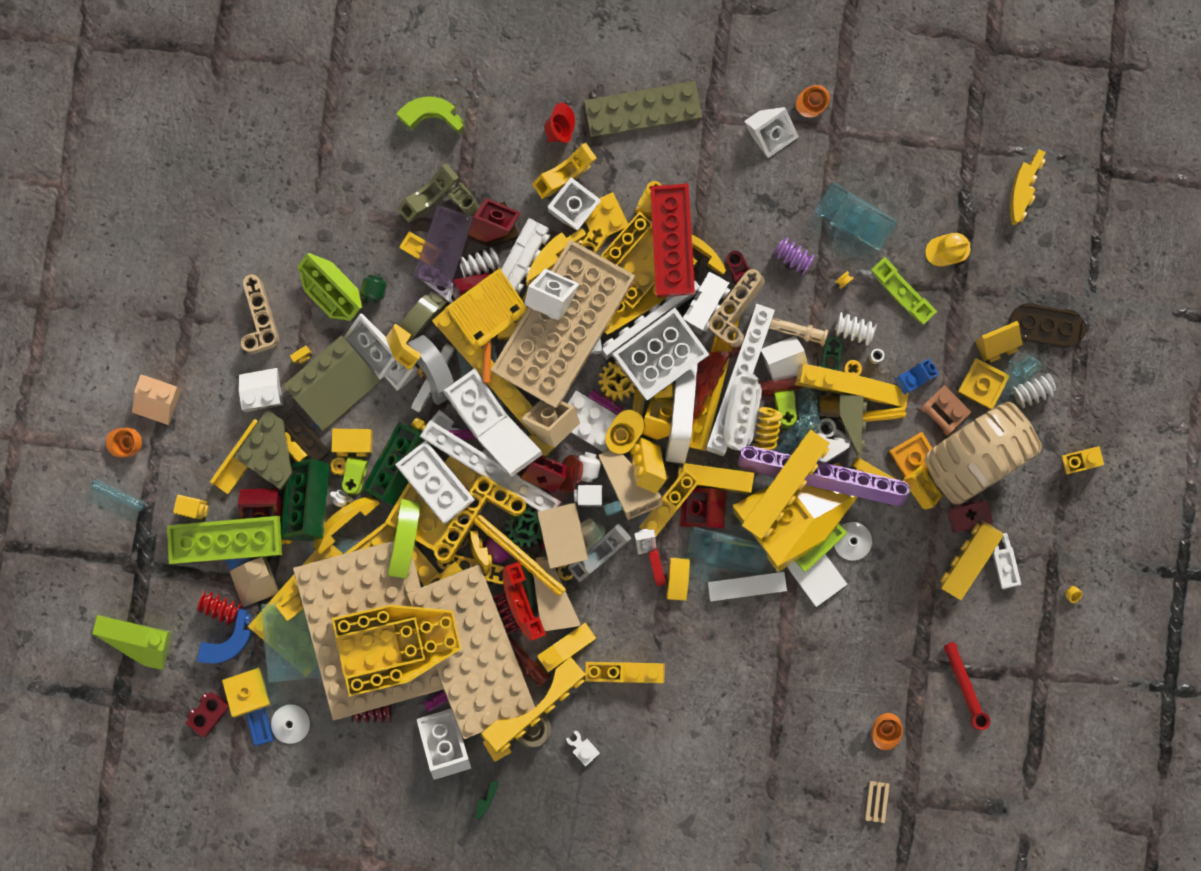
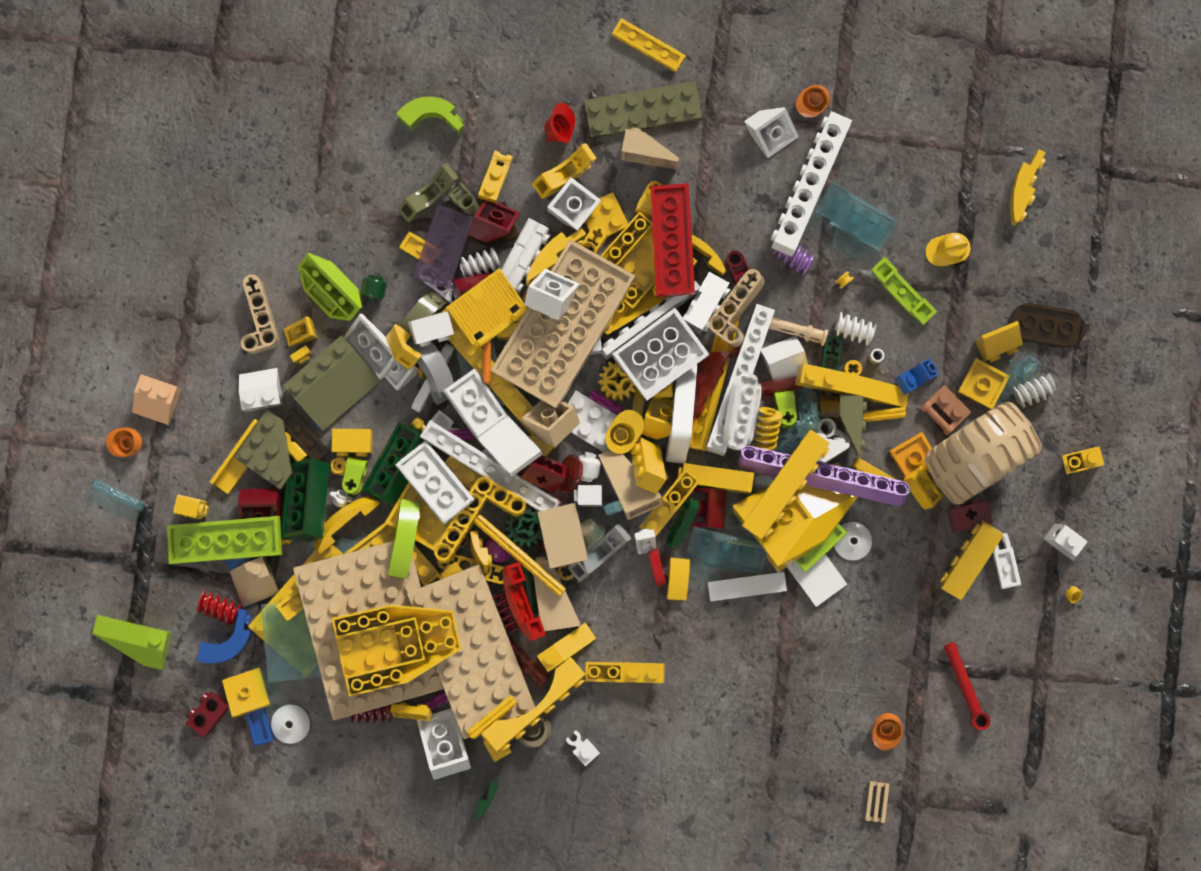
none -> yellow slope [284,317,318,347]
none -> yellow plate [390,702,433,721]
none -> white brick [408,312,454,347]
none -> yellow axle [467,696,517,739]
none -> yellow plate [478,151,513,204]
none -> yellow tile [611,18,686,73]
none -> tan slope [621,128,679,170]
none -> dark green beam [666,497,699,550]
none -> white brick [771,111,852,257]
none -> white torso [1044,524,1087,561]

